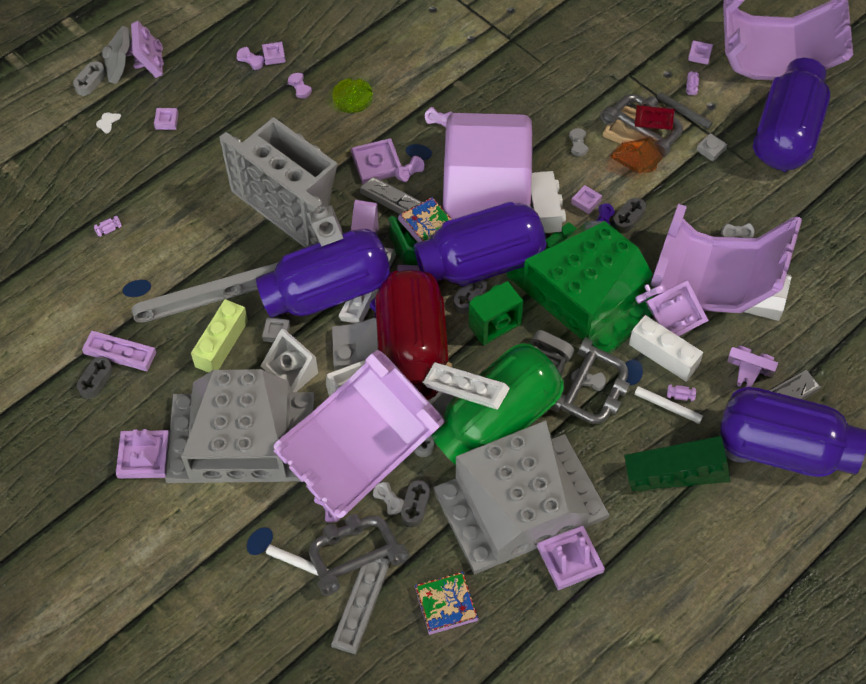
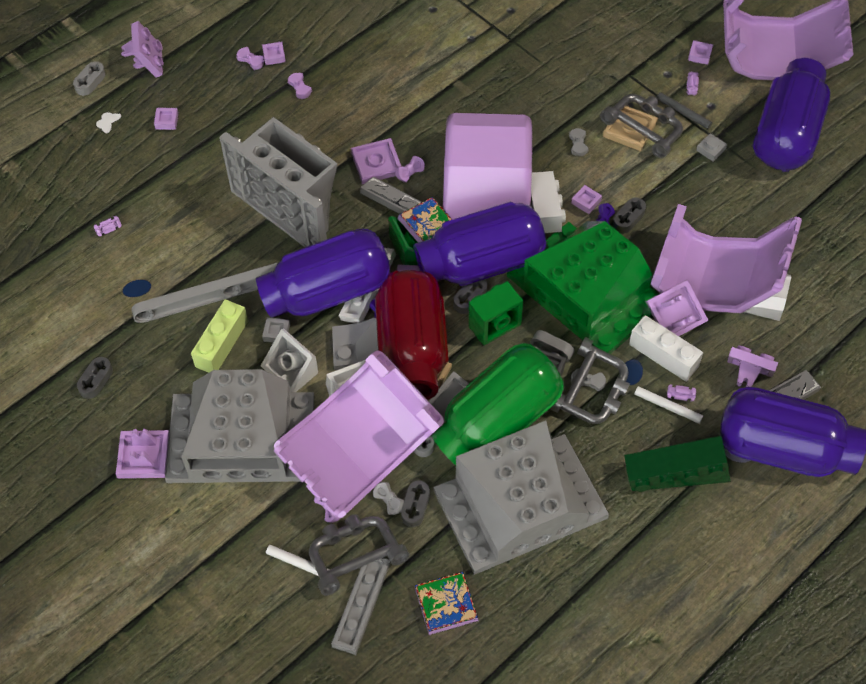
lavender plate [82,331,157,371] -> none
light grey plate [102,26,130,84] -> none
dark blue sticker [247,527,273,555] -> none
light grey brick [310,205,343,247] -> none
clear neon green tile [332,78,373,113] -> none
lavender slope [351,200,379,235] -> none
dark blue sticker [406,144,432,160] -> none
white plate [423,363,510,410] -> none
lavender piece [425,107,453,127] -> none
lavender plate [537,526,605,590] -> none
clear orange slope [610,138,663,173] -> none
dark red plate [634,105,675,130] -> none
lavender piece [635,284,667,304] -> none
light grey piece [721,223,755,238] -> none

